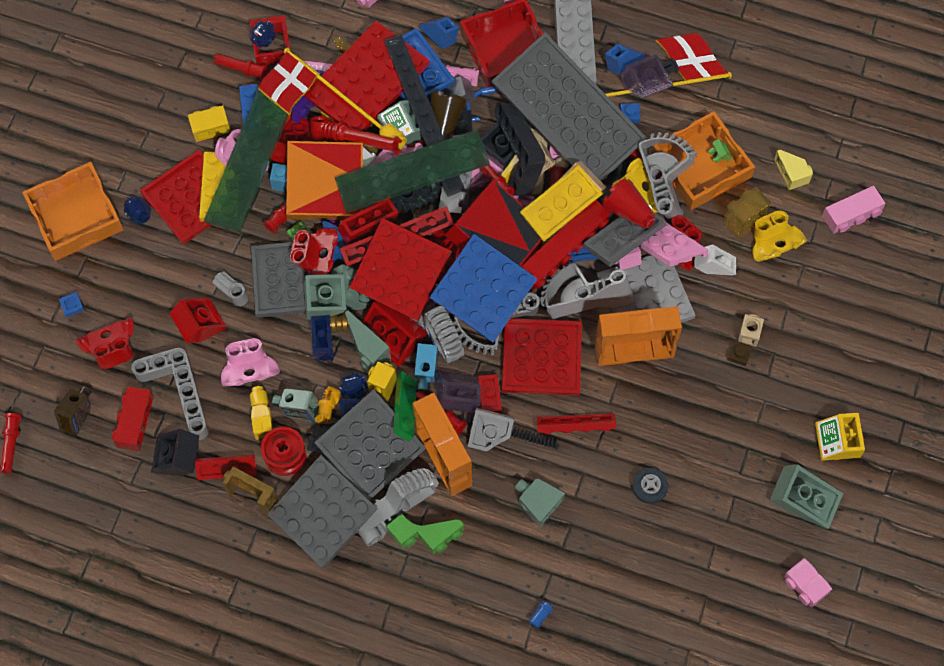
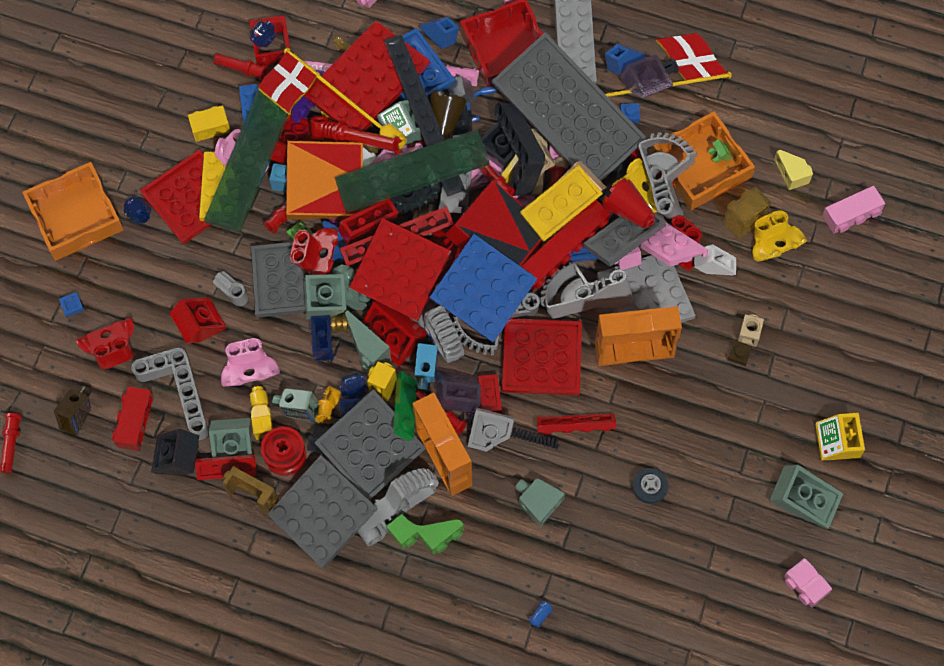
none -> sand green slope [209,418,253,458]

